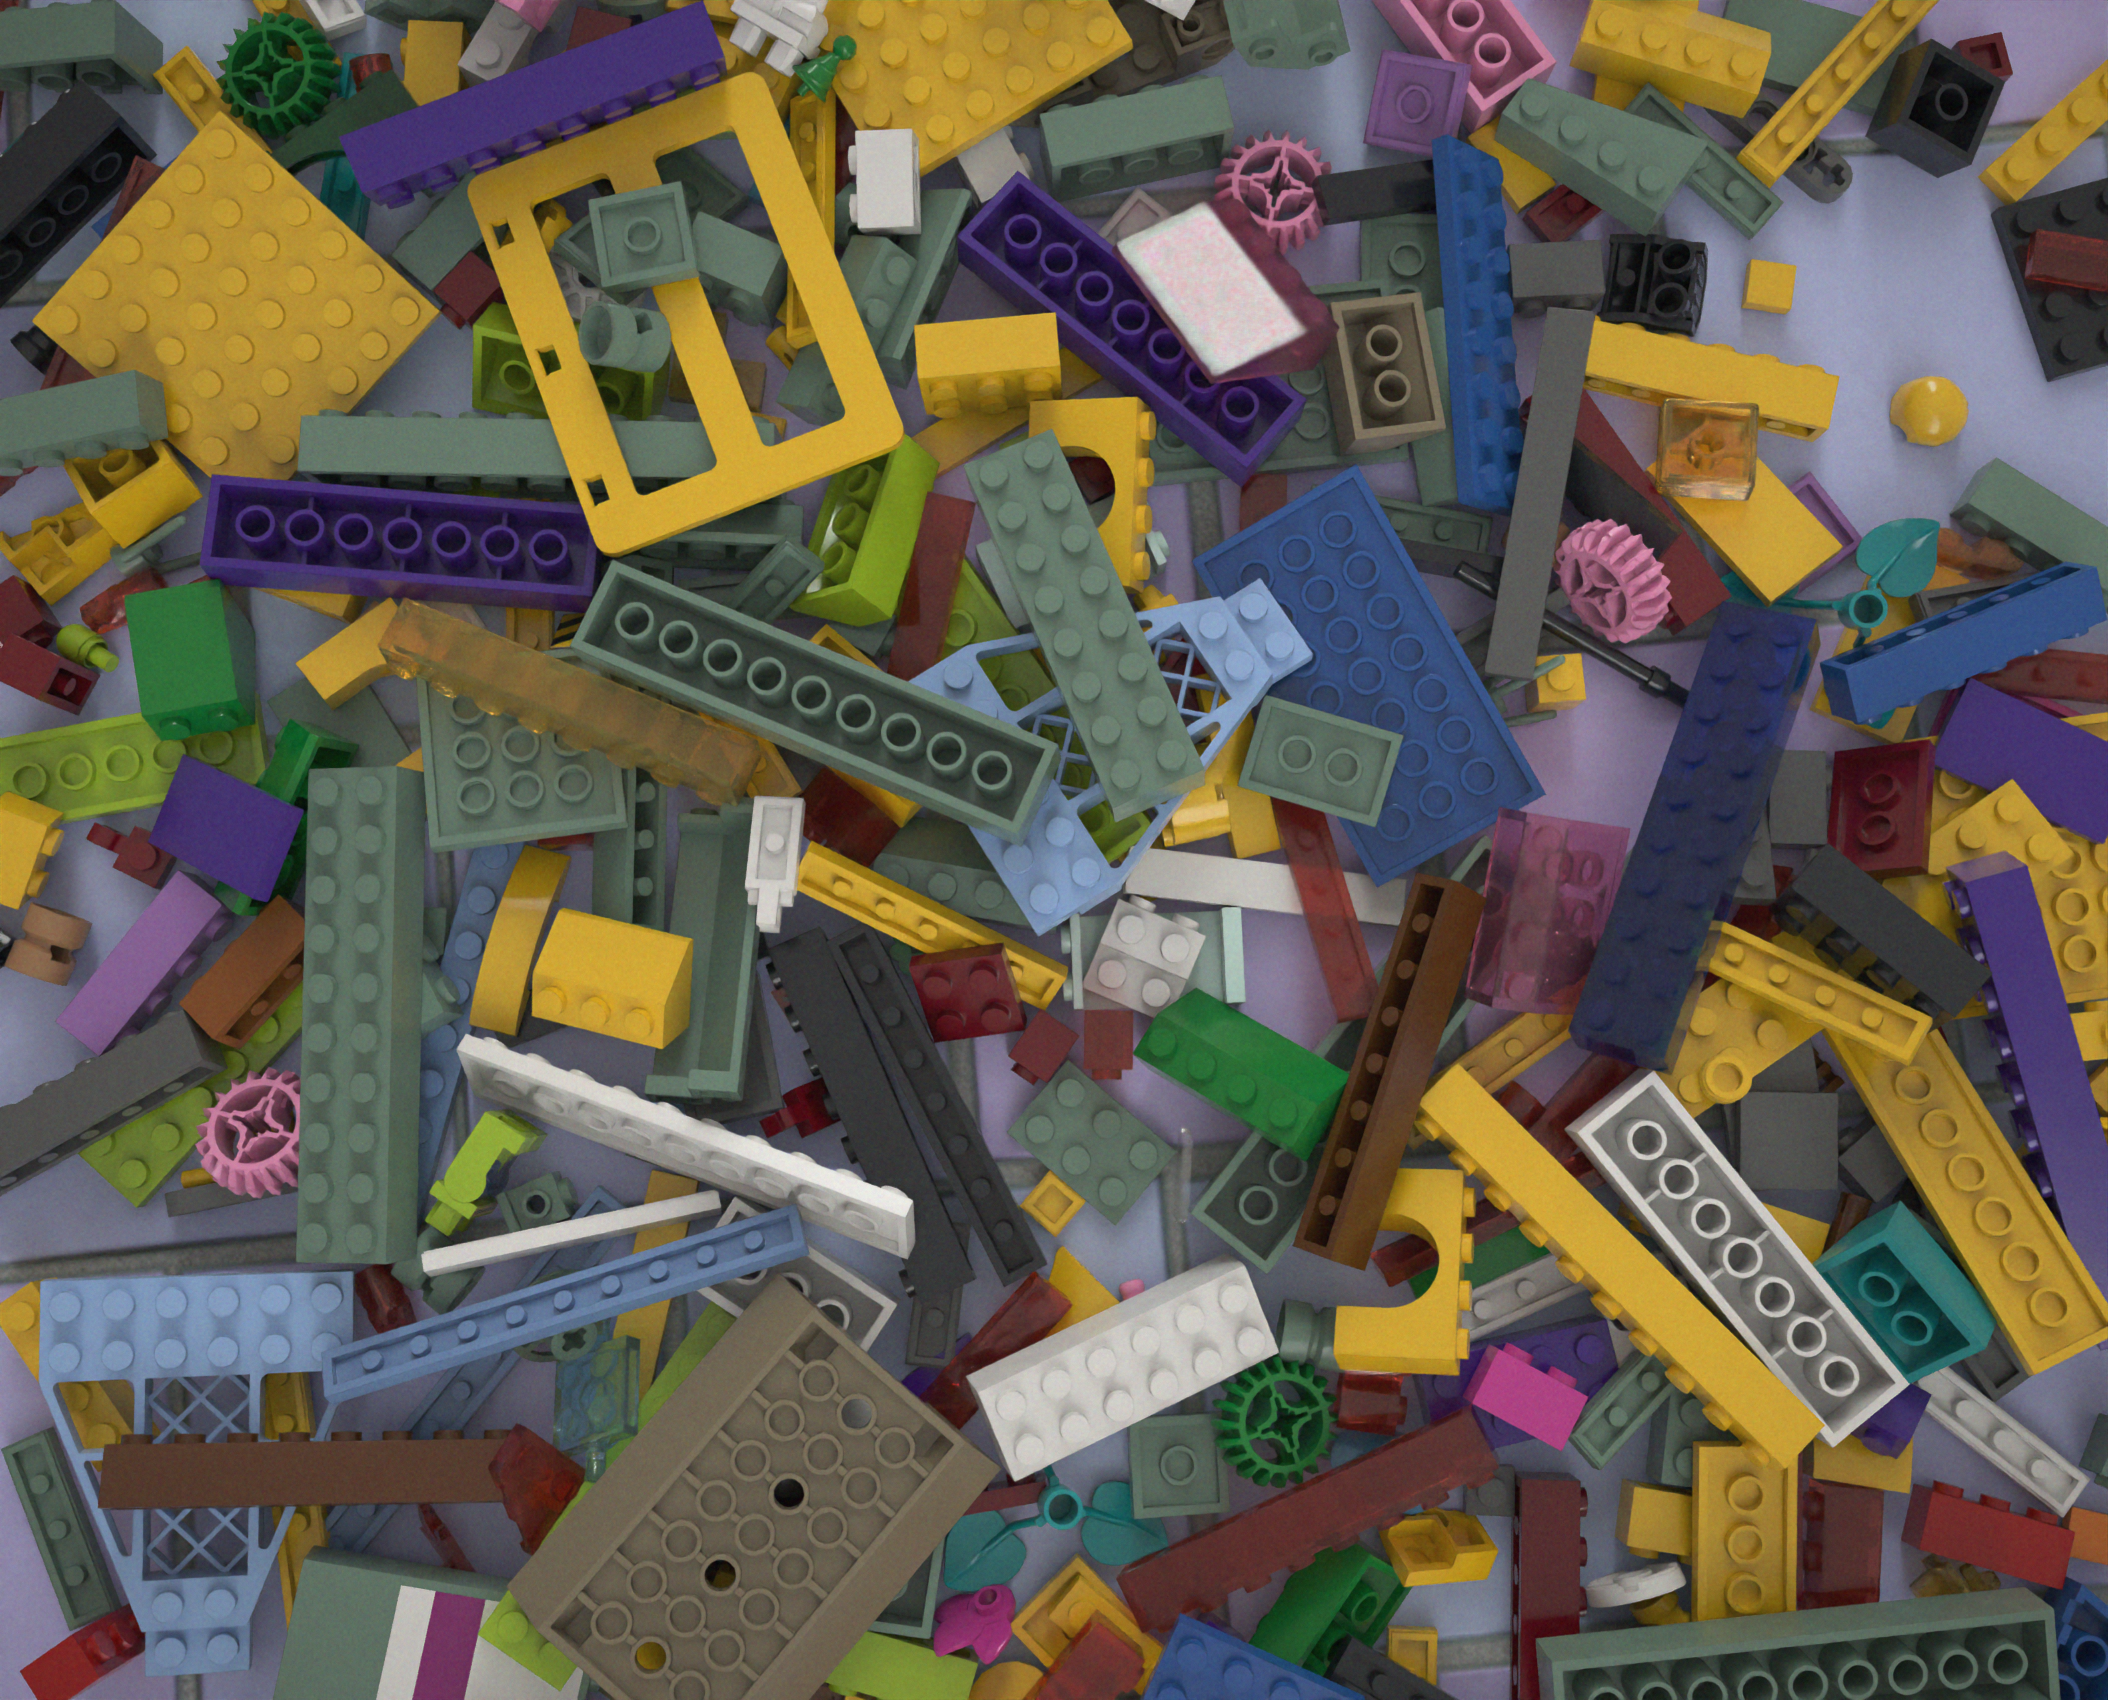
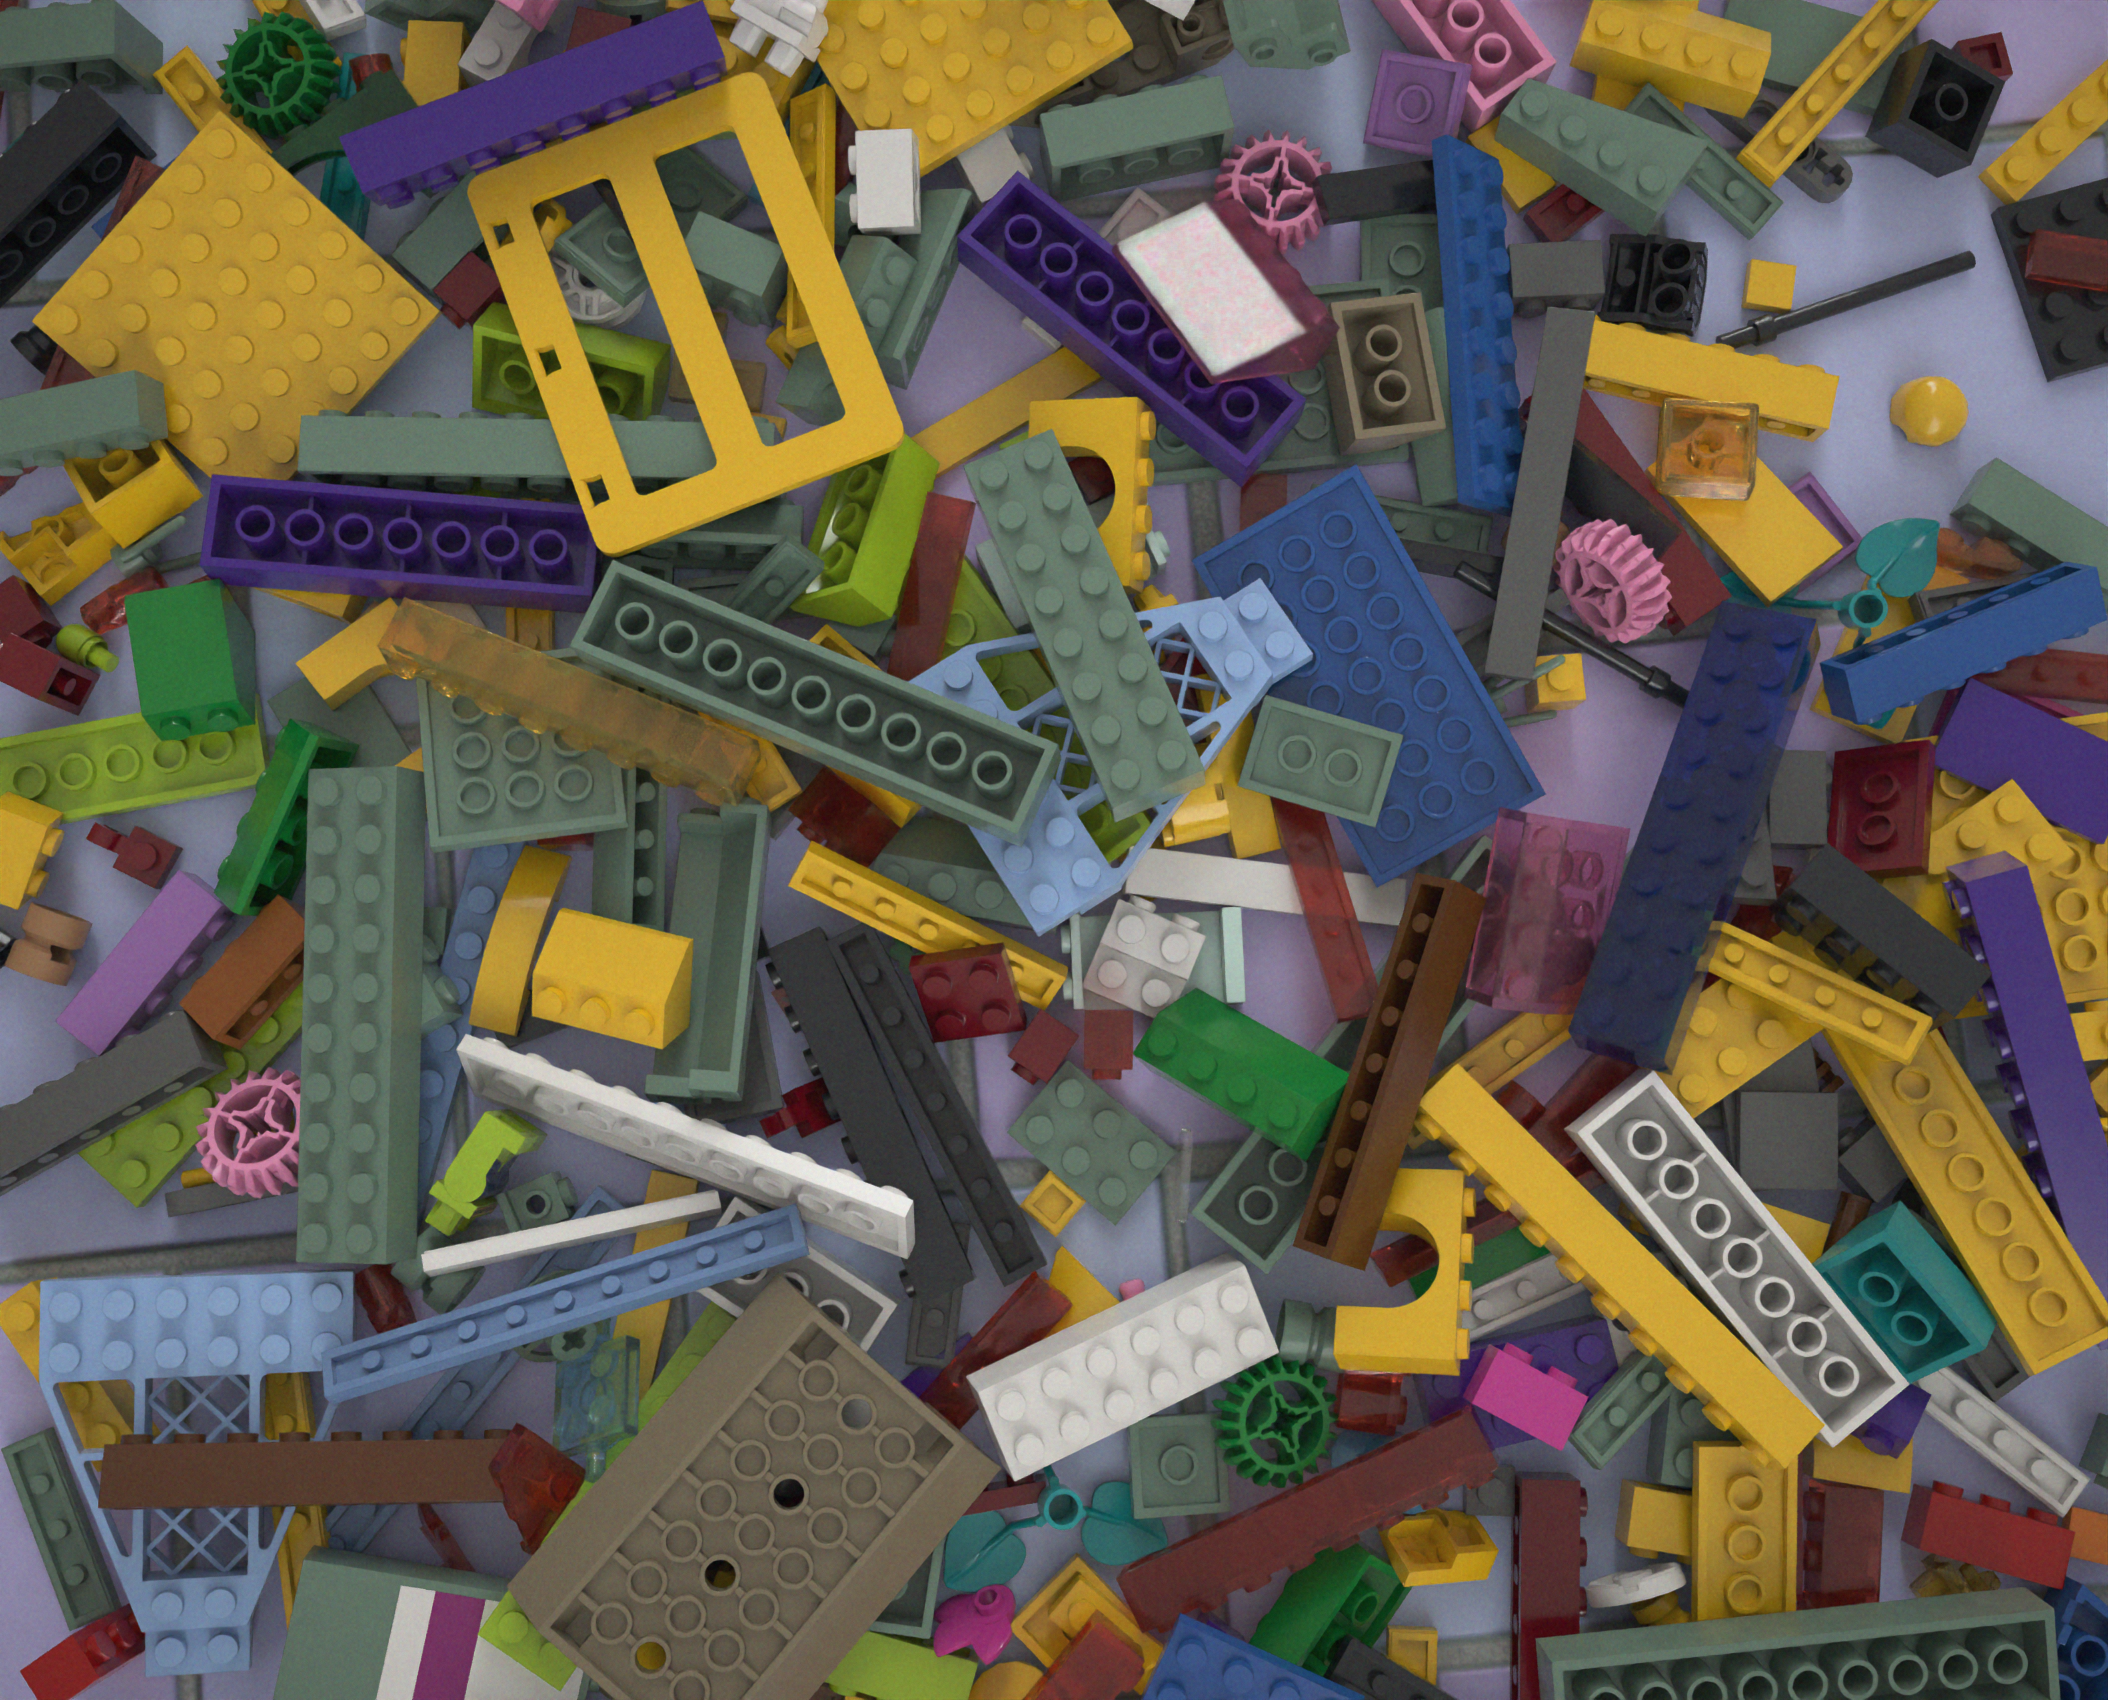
dark purple tile [148,754,304,902] -> none
sticker [550,613,586,648] -> none
sand green wheel [578,301,671,373] -> none
sand green plate [588,181,700,295] -> none
white hinge [745,796,806,933] -> none
green piece [792,35,857,102] -> none
yellow brick [914,312,1063,418] -> none
yellow tile [1699,1053,1752,1104] -> none
none -> black bar [1715,251,1976,349]

